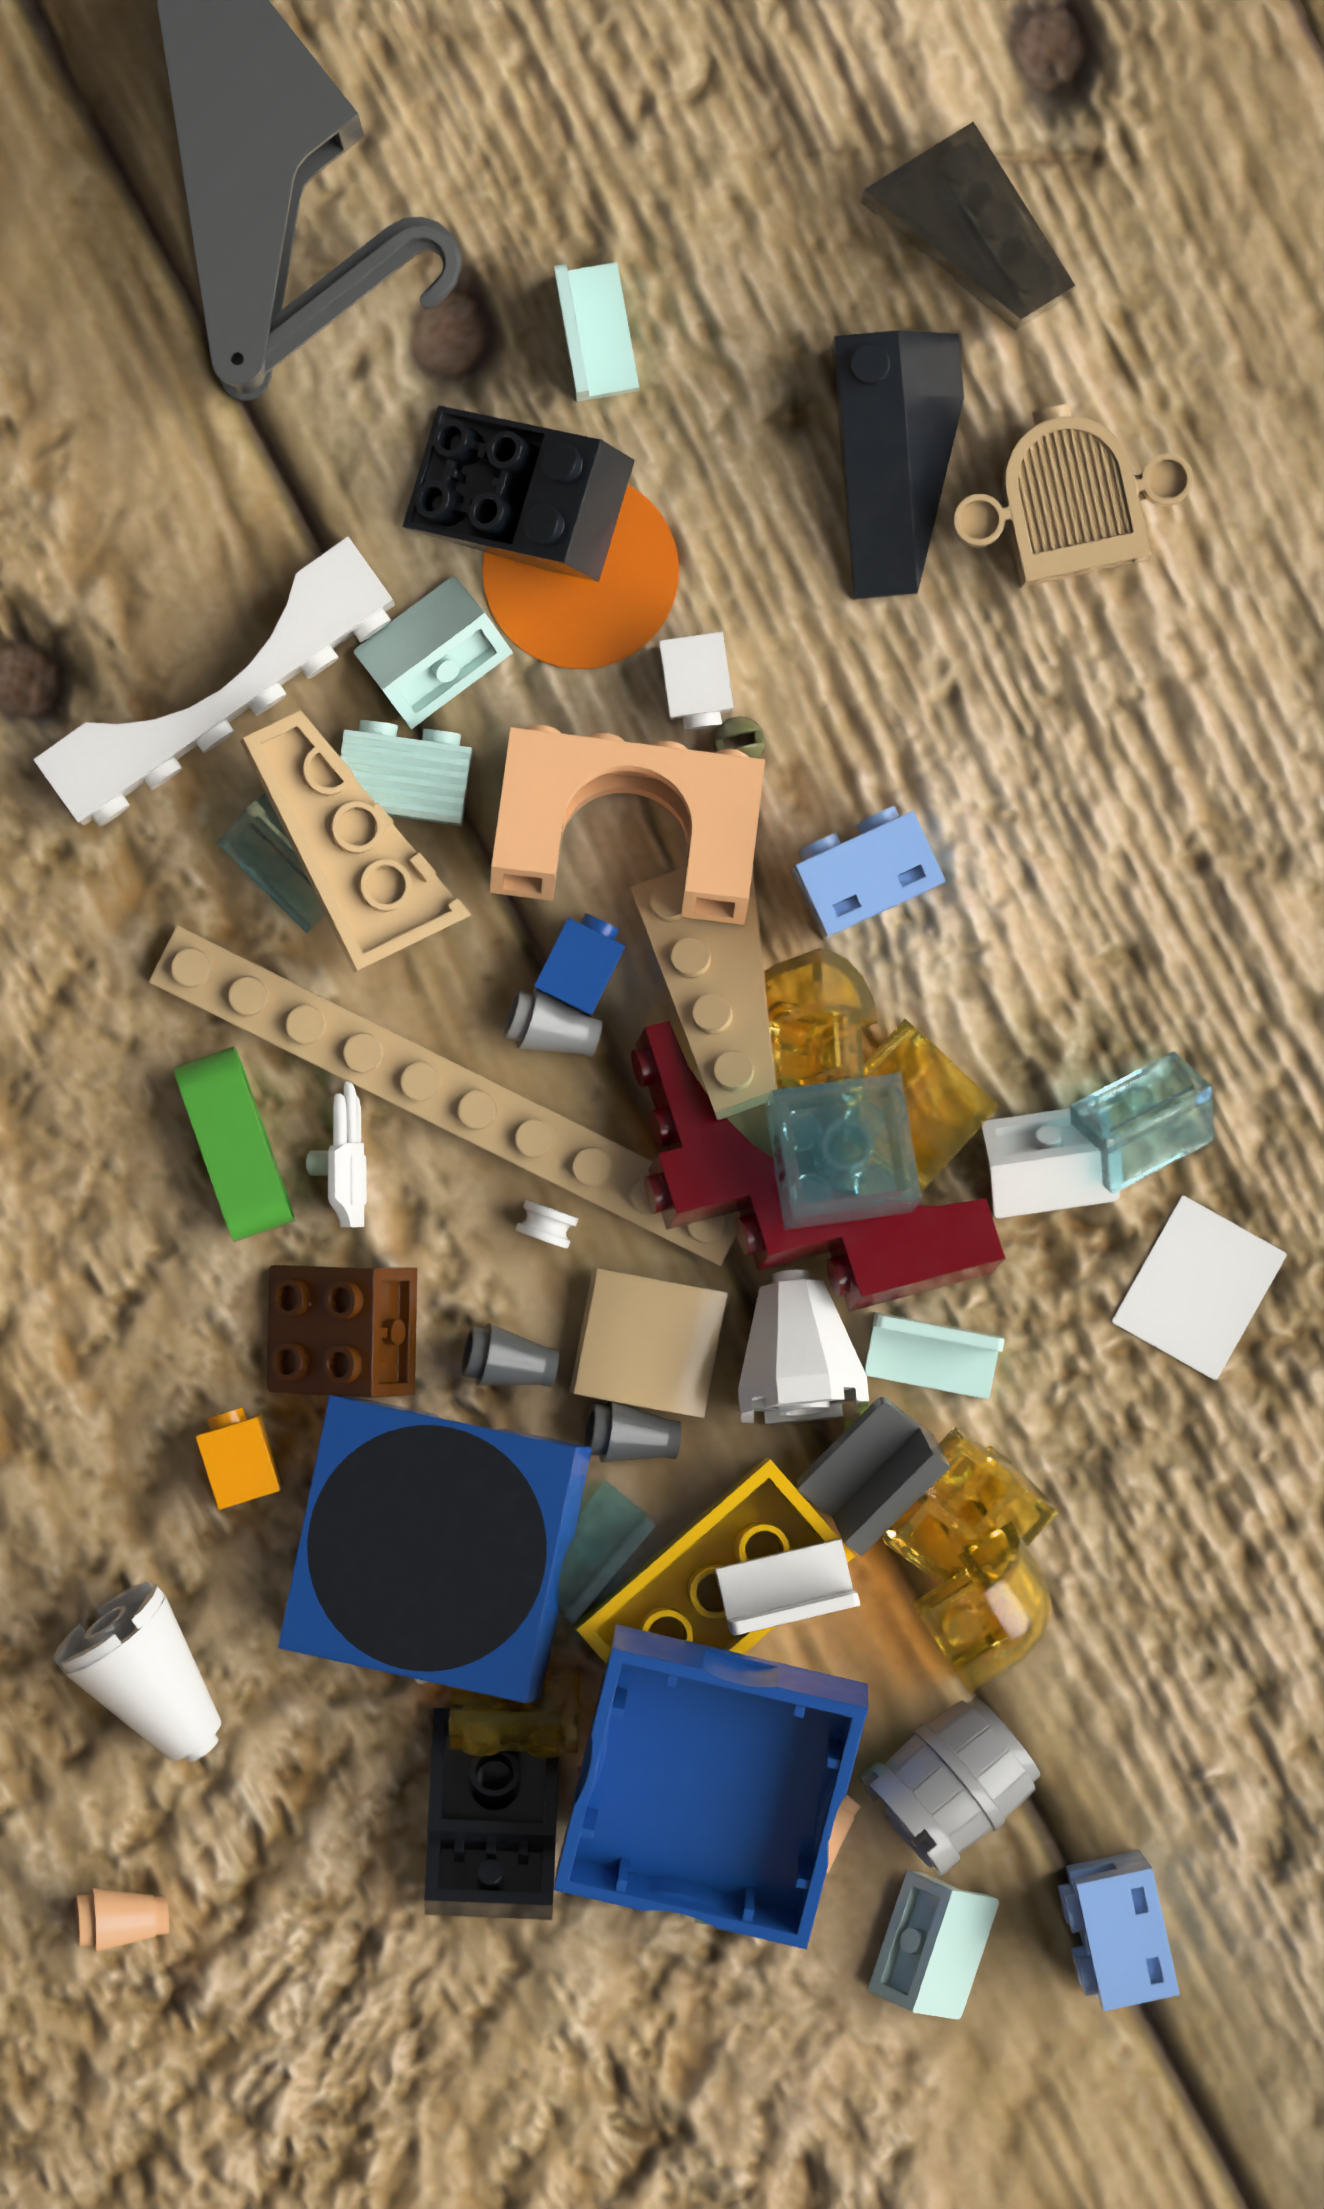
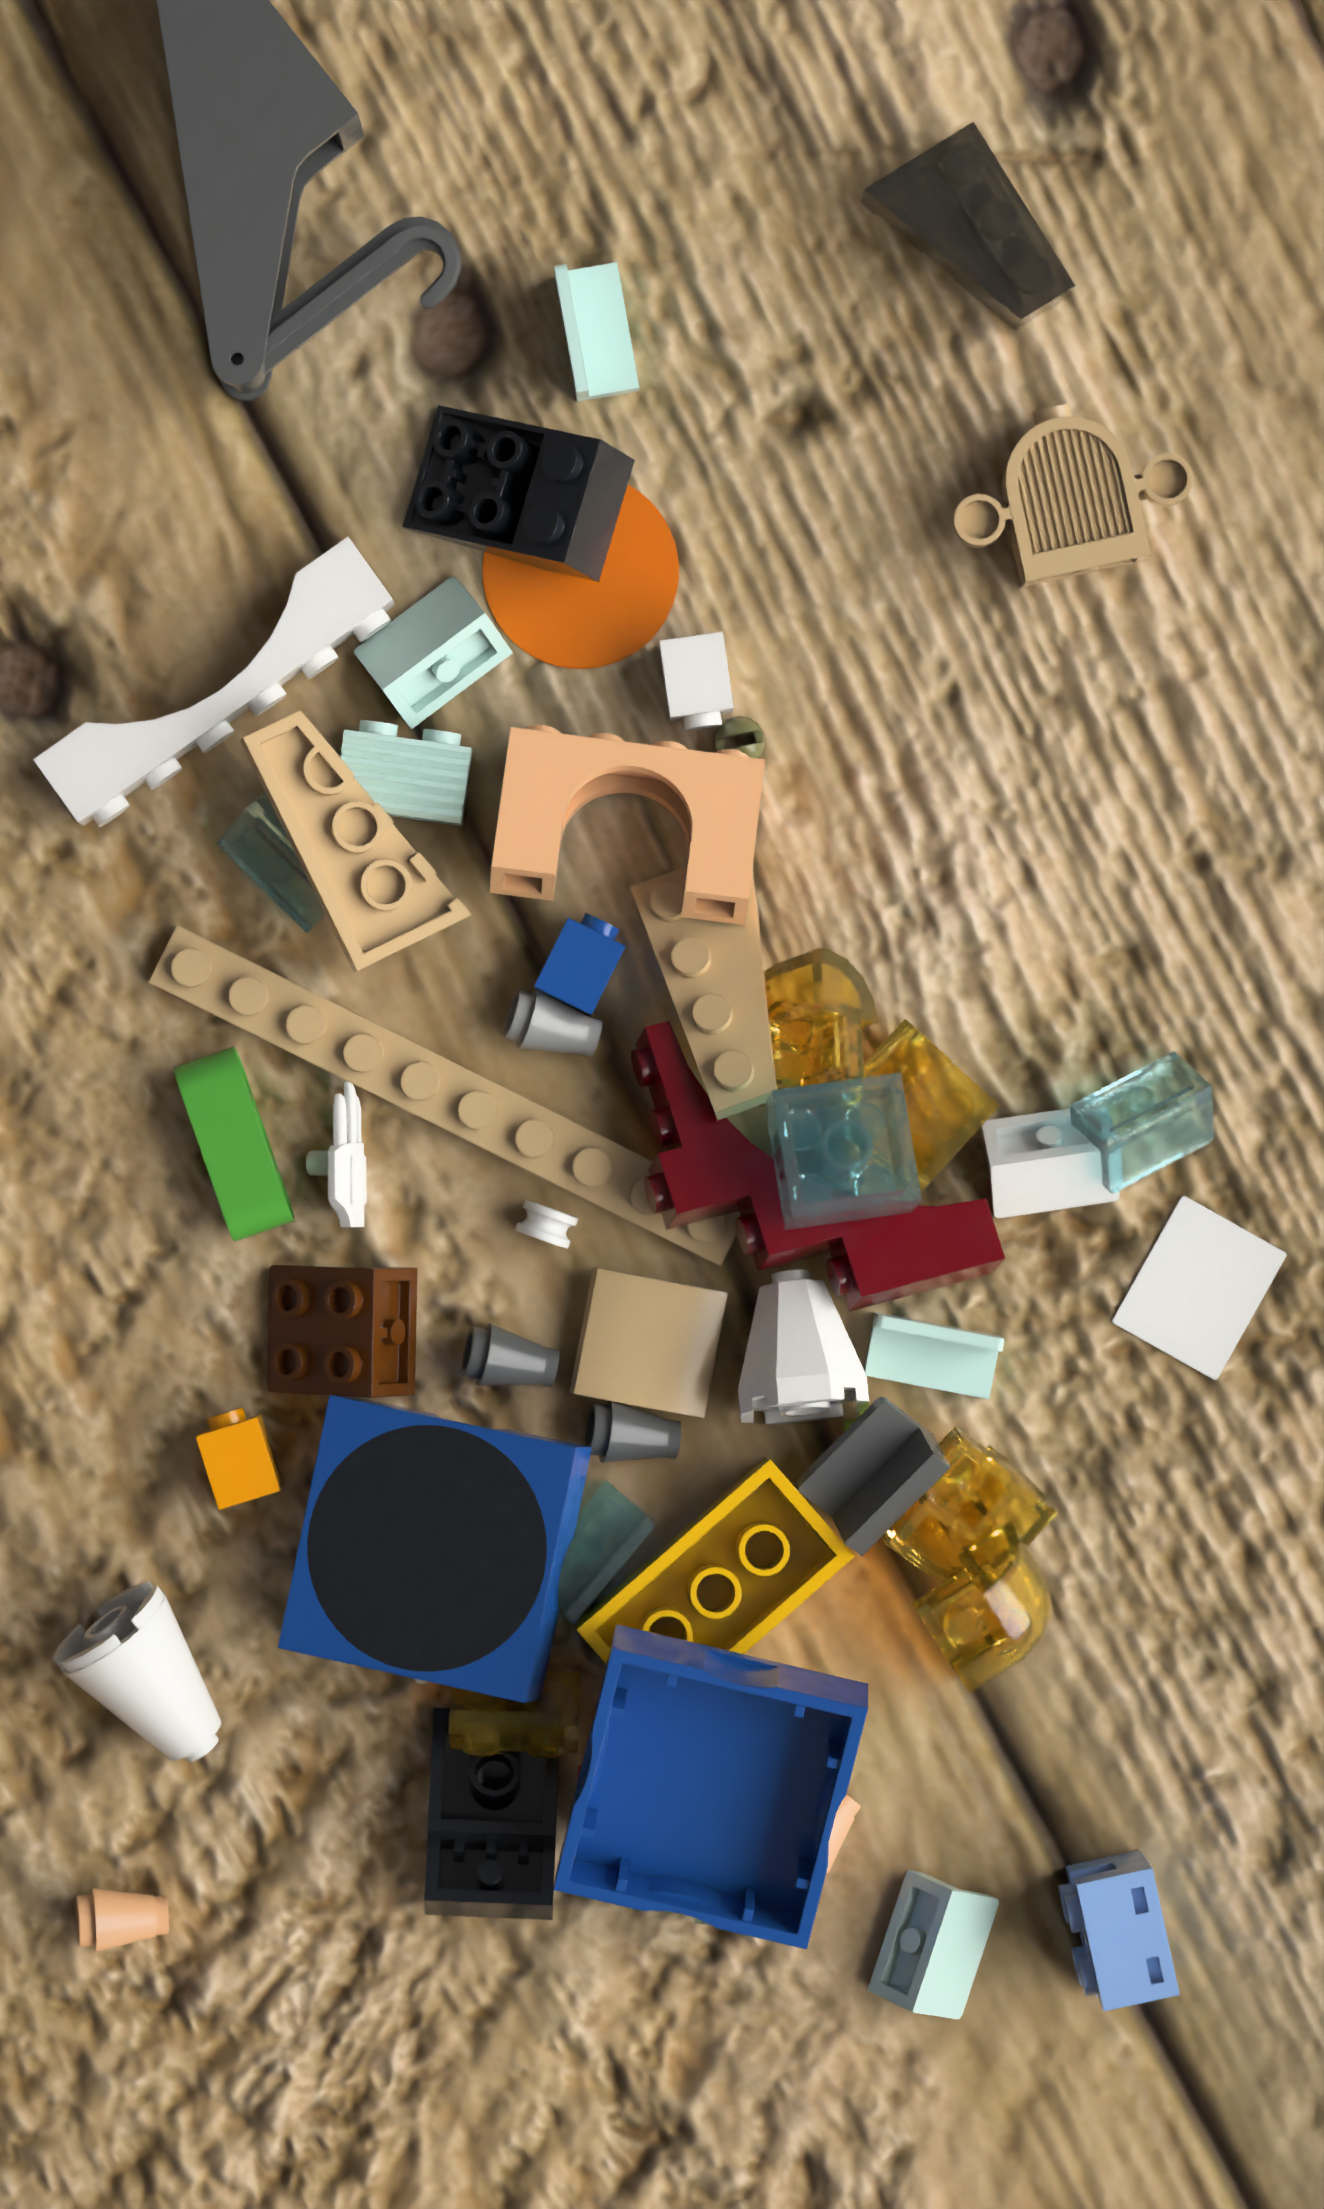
white panel [714,1538,860,1636] -> none
light blue piece [791,806,946,939] -> none
black wedge [831,330,964,600] -> none
light grey piece [859,1697,1040,1877] -> none

